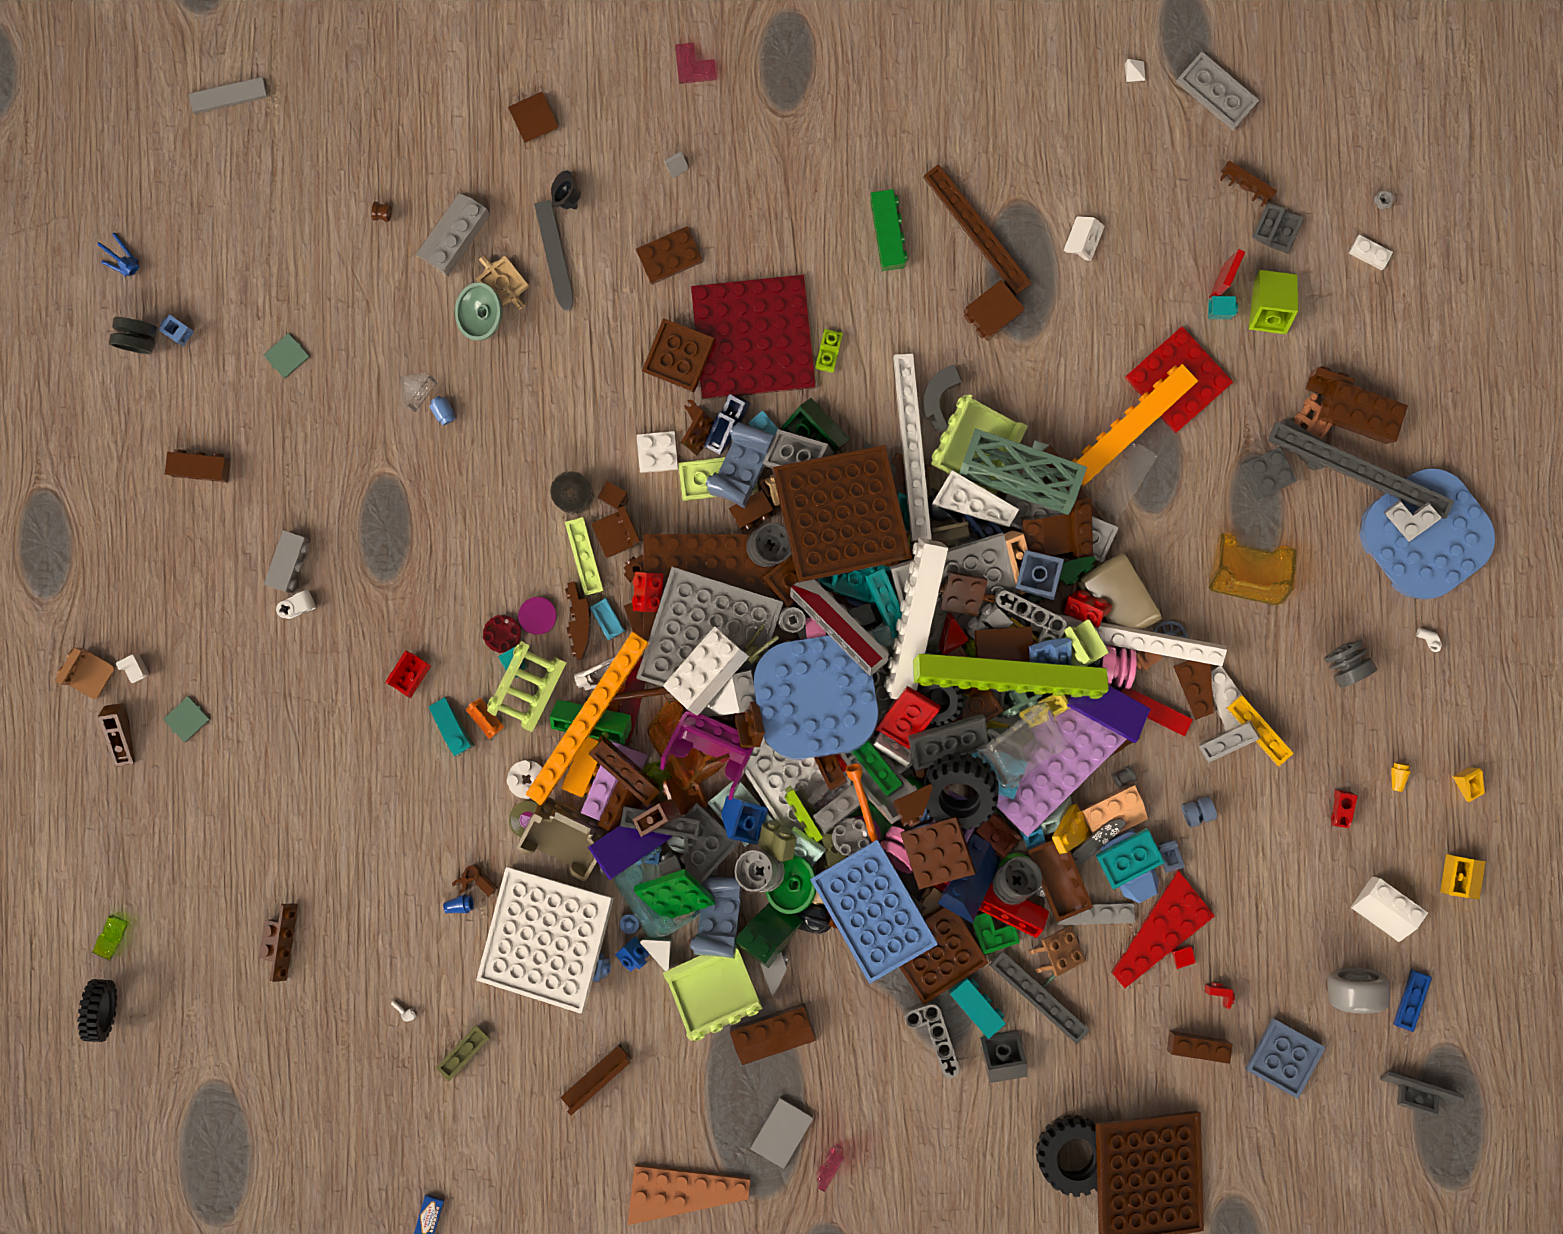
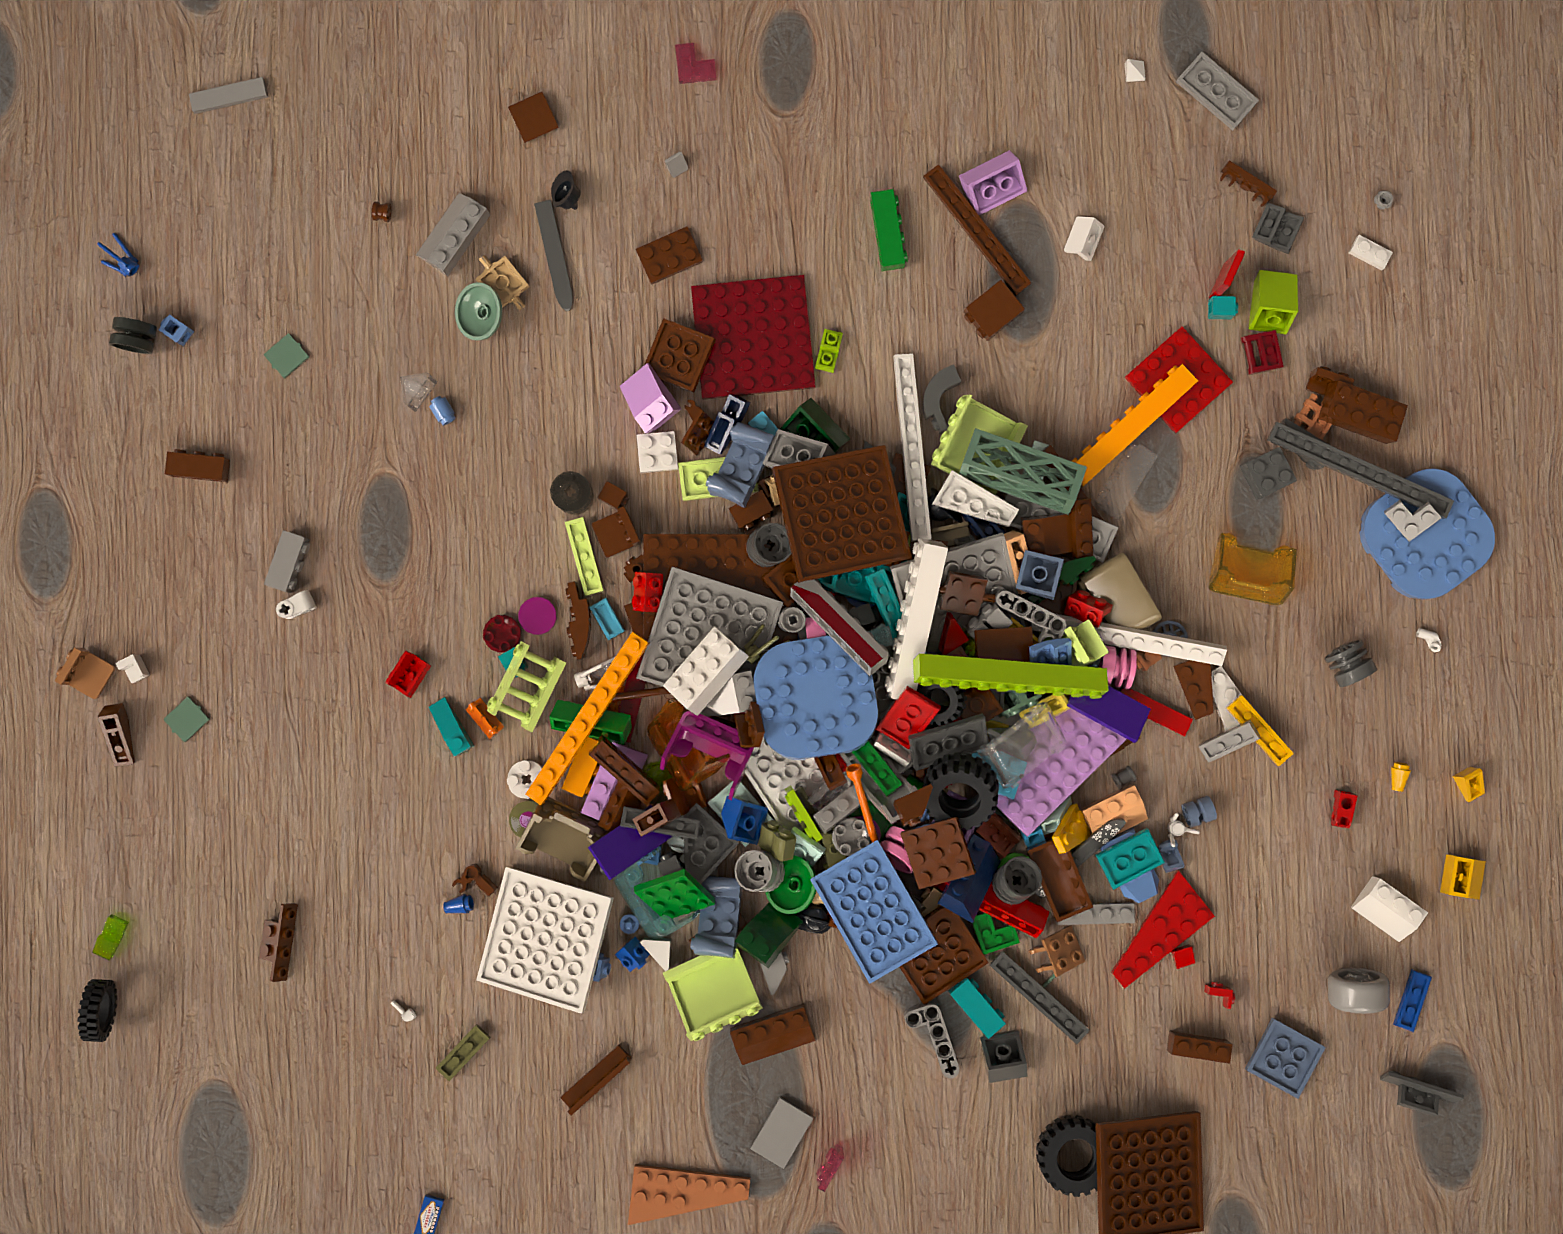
none -> lavender slope [620,363,681,433]
none -> lavender slope [959,150,1027,215]
none -> white plant [1167,813,1200,847]
none -> dark red plate [1241,330,1284,375]

